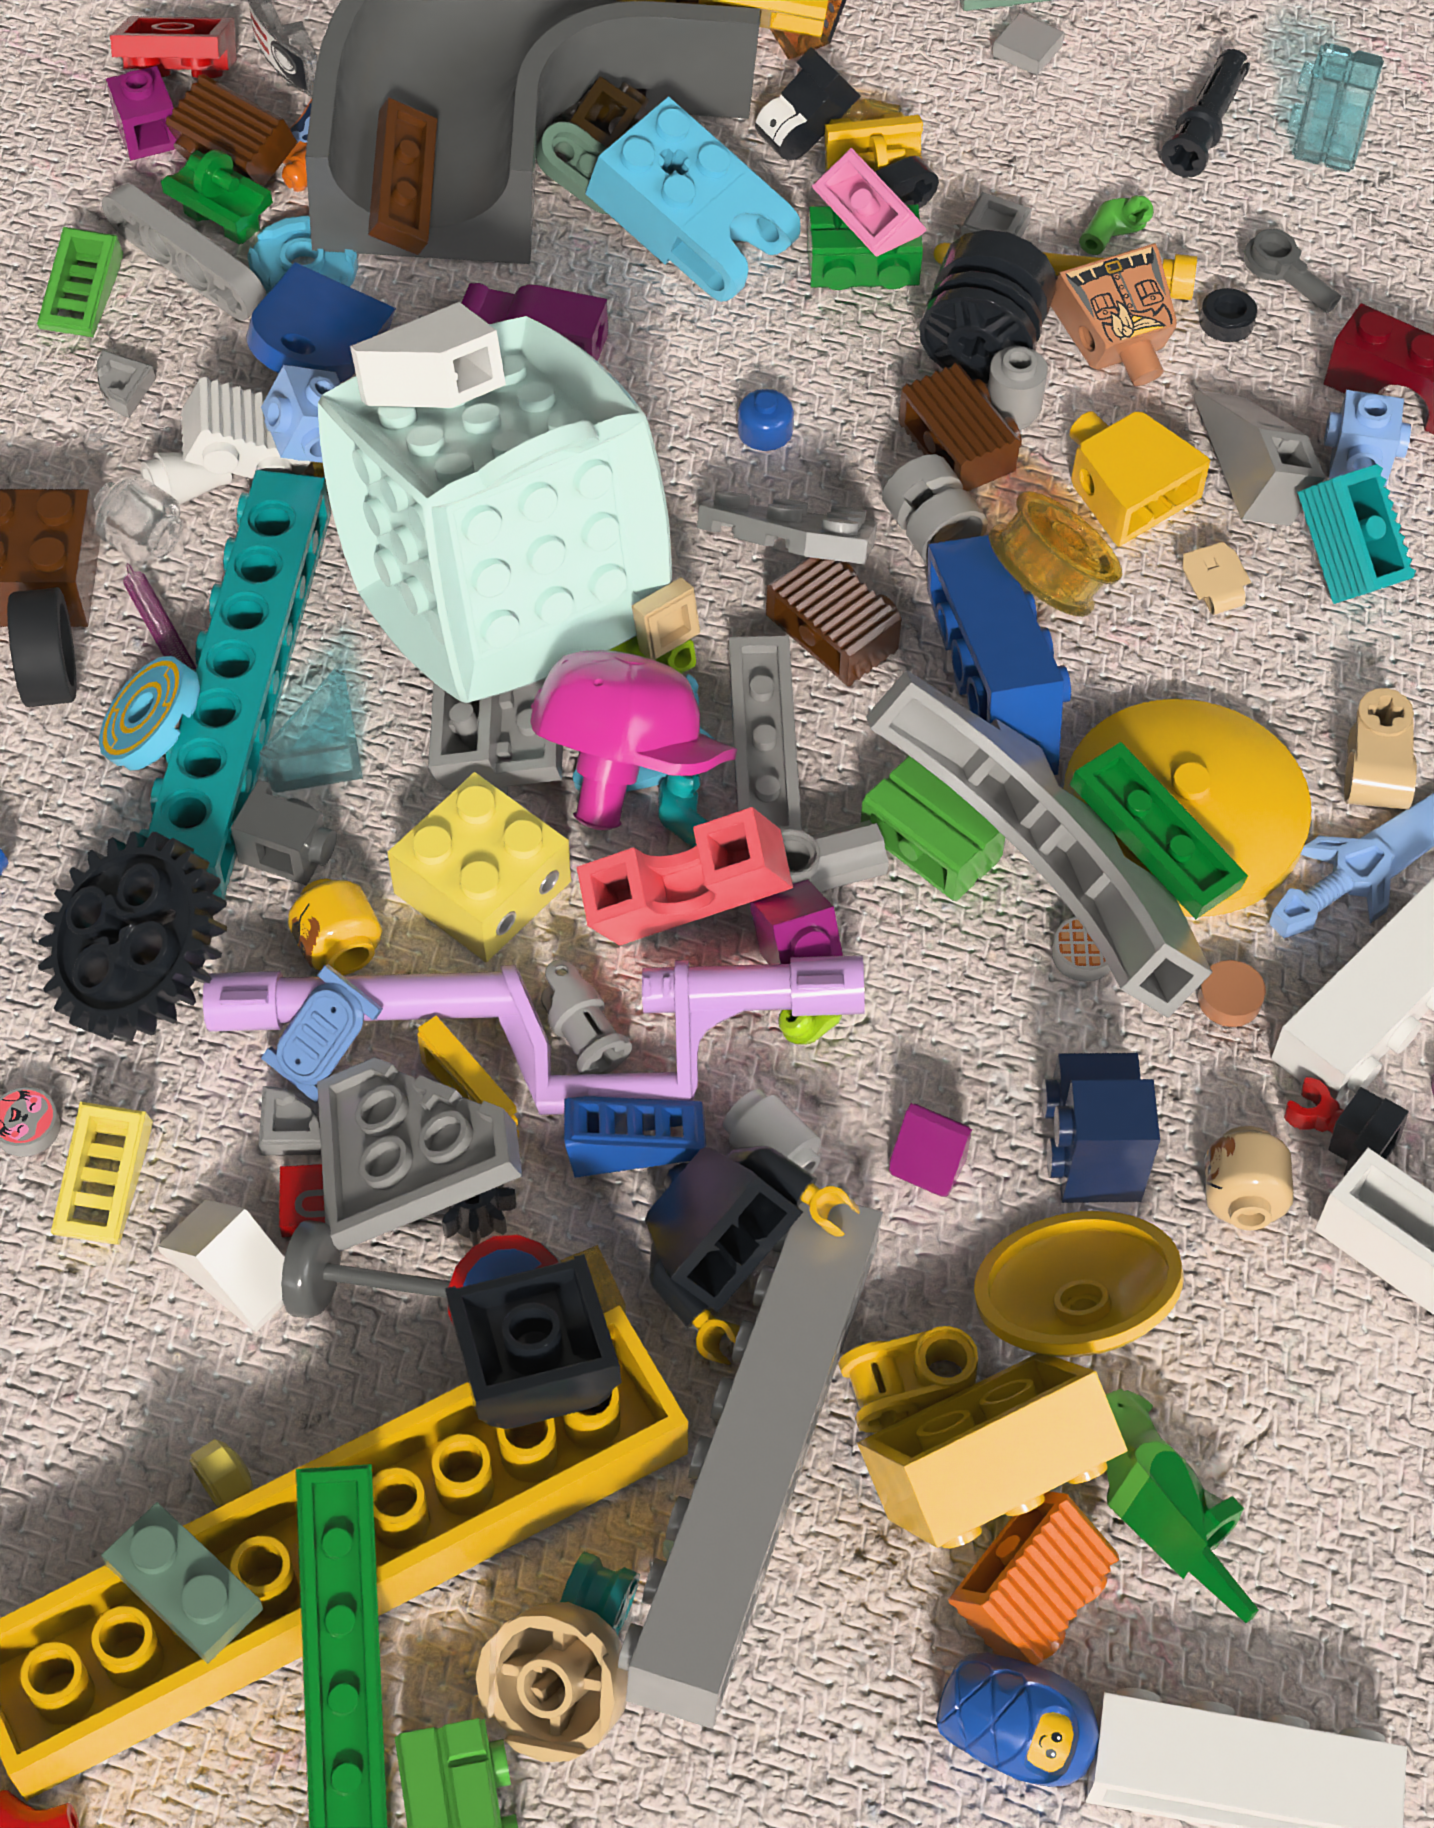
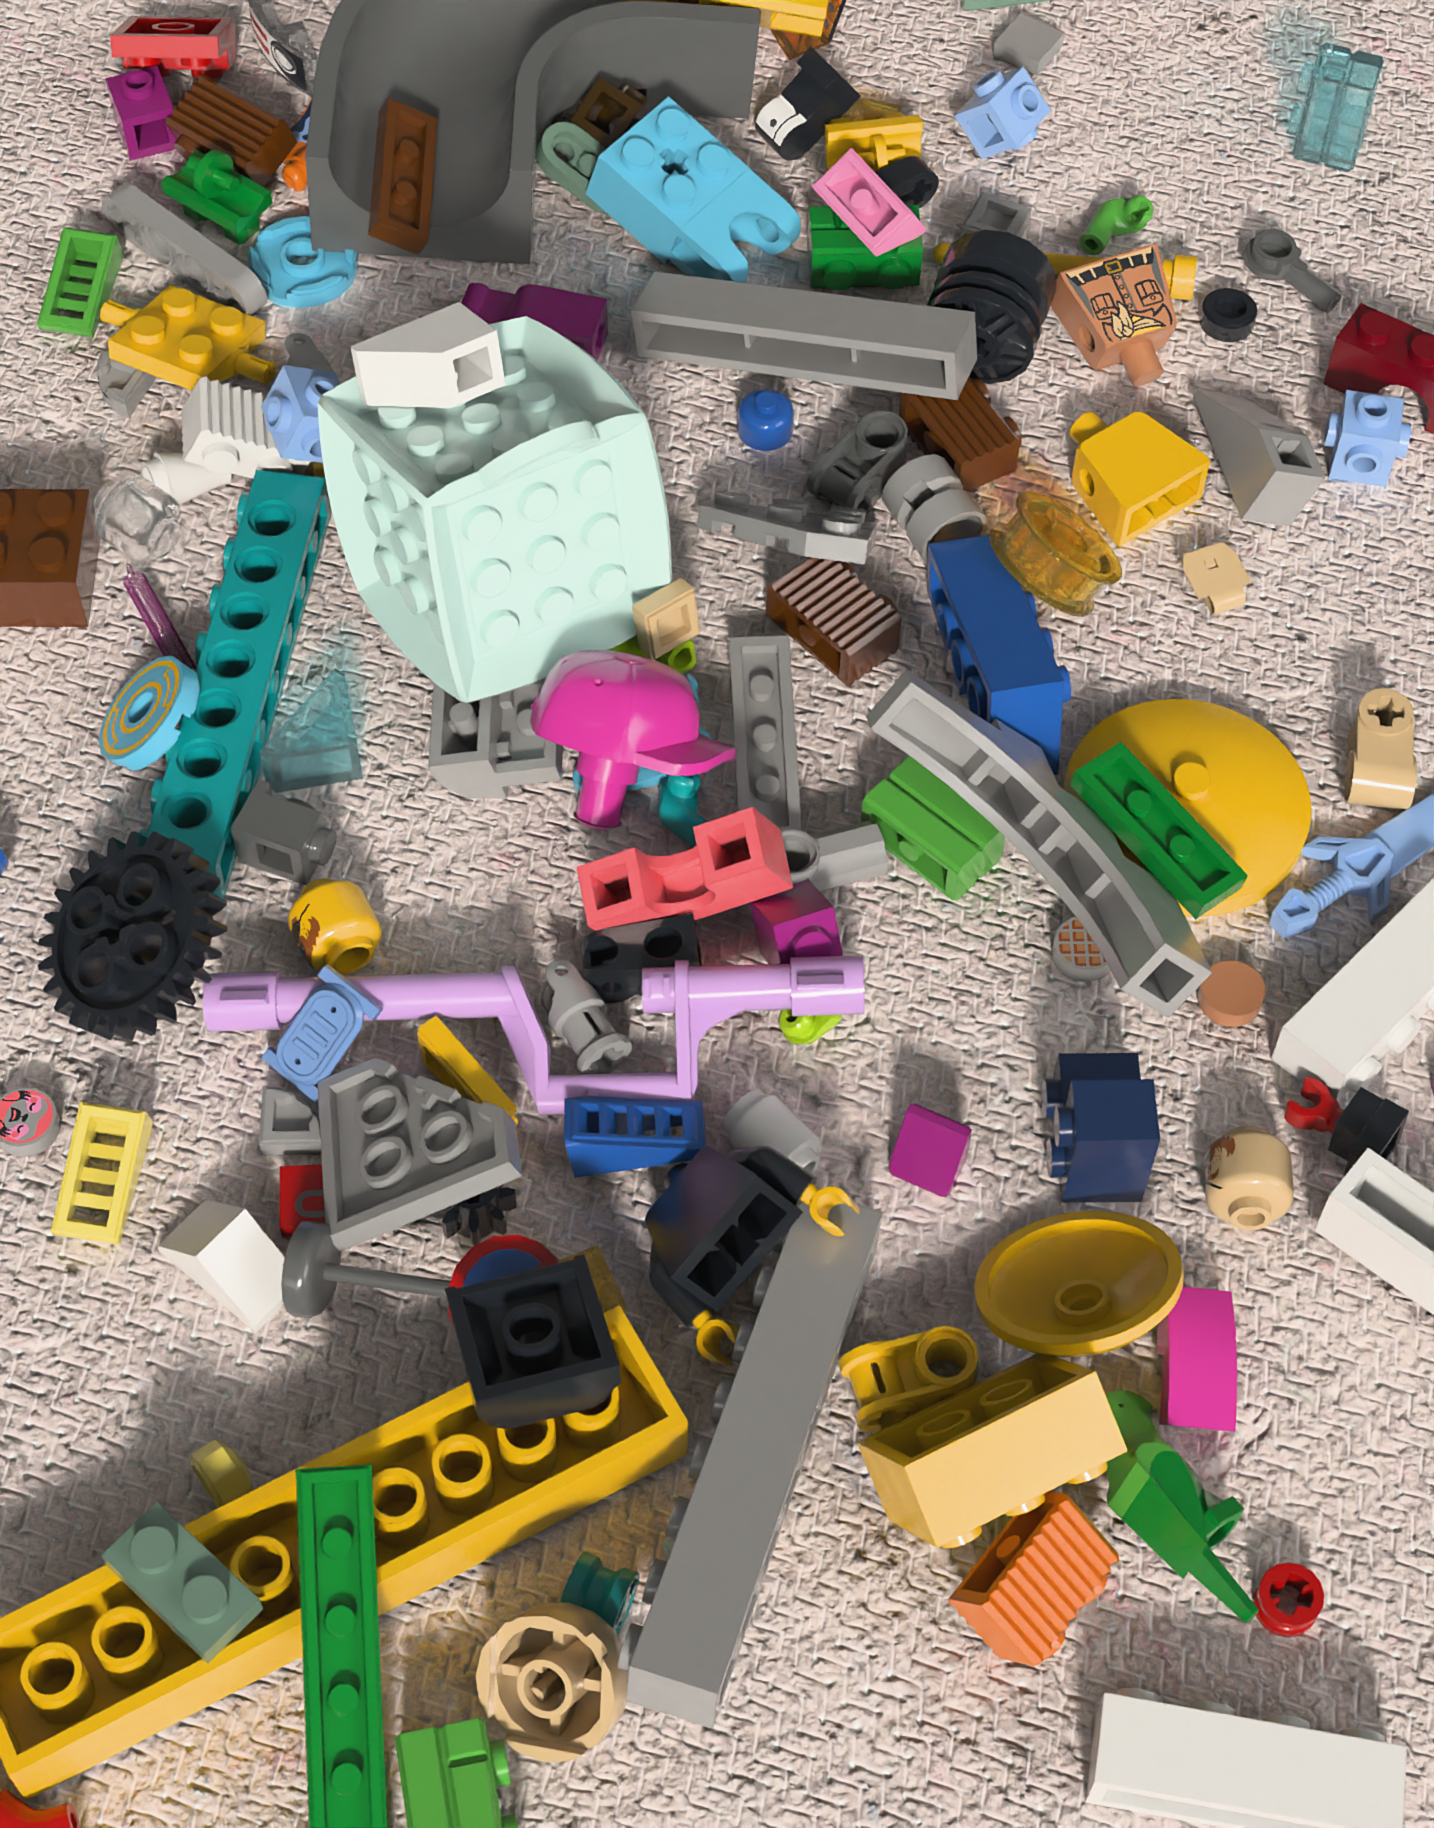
black tyre [7,587,77,707] -> none
blue tile [246,262,396,383] -> none
light yellow piece [387,772,571,963] -> none
blue piece [936,1653,1099,1787] -> none
light grey brick [988,346,1048,430] -> none
black pin [1161,49,1250,177] -> none
teal brick [1297,464,1416,604] -> none
none -> yellow plate [100,285,276,391]
none -> black leg [580,914,703,1003]
none -> light grey brick [630,271,977,400]
none -> dark grey piece [806,410,908,515]
none -> light blue brick [954,66,1051,159]
none -> dark pink slope [1156,1286,1237,1432]
none -> red bush [1253,1562,1324,1638]

